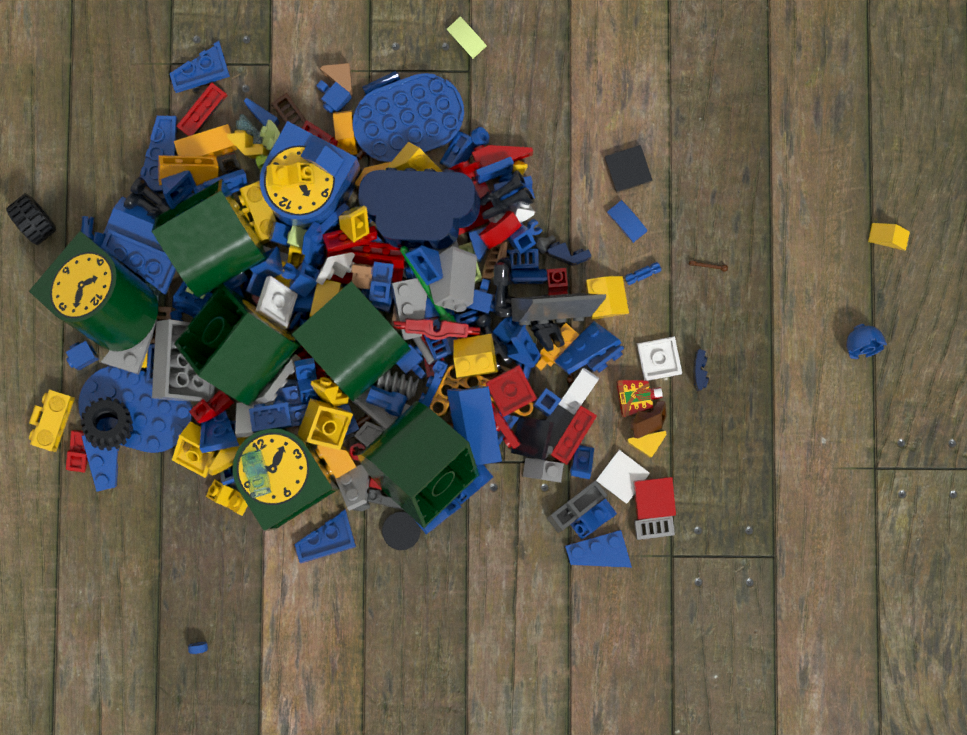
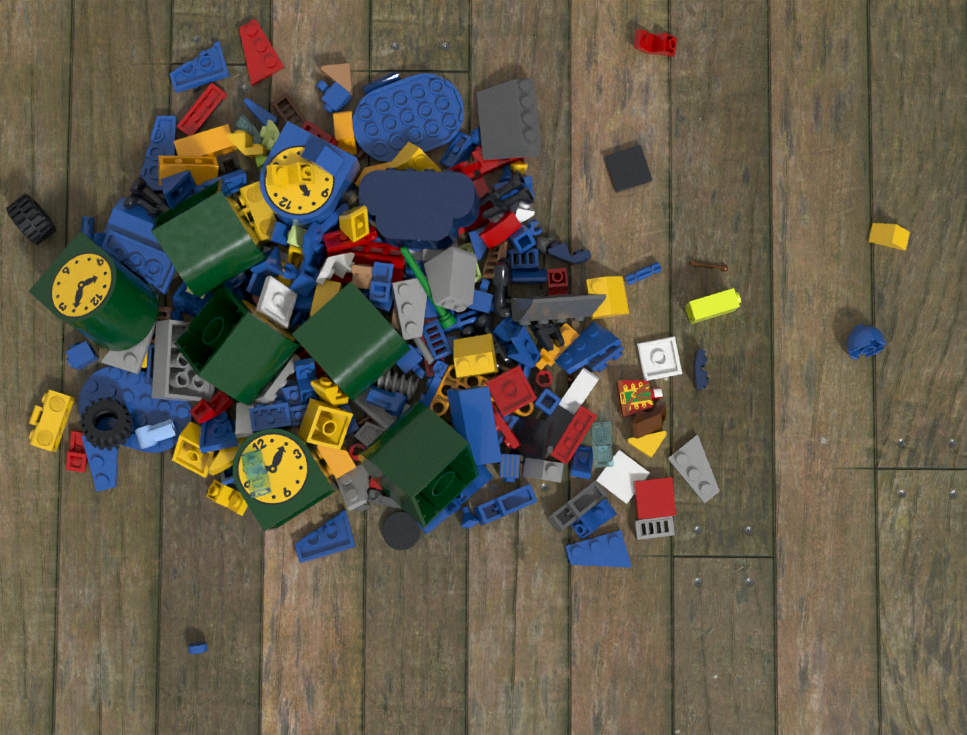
red piece [393,318,480,340] -> none
blue slope [405,245,443,285] -> none
yellowish green slope [447,16,487,58] -> none
blue tile [475,157,514,184] -> none
blue slope [607,200,648,243] -> none
none -> light blue piece [135,419,177,449]
none -> red wing [239,19,285,87]
none -> blue rock [461,507,479,528]
none -> blue slope [473,484,538,526]
none -> dark grey slope [476,78,541,160]
none -> blue brick [500,454,520,482]
none -> red bush [535,370,553,388]
none -> clear light blue slope [592,422,614,468]
none -> red slope [634,29,677,57]
none -> light grey wing [667,434,720,503]
none -> neon yellow brick [685,288,741,324]

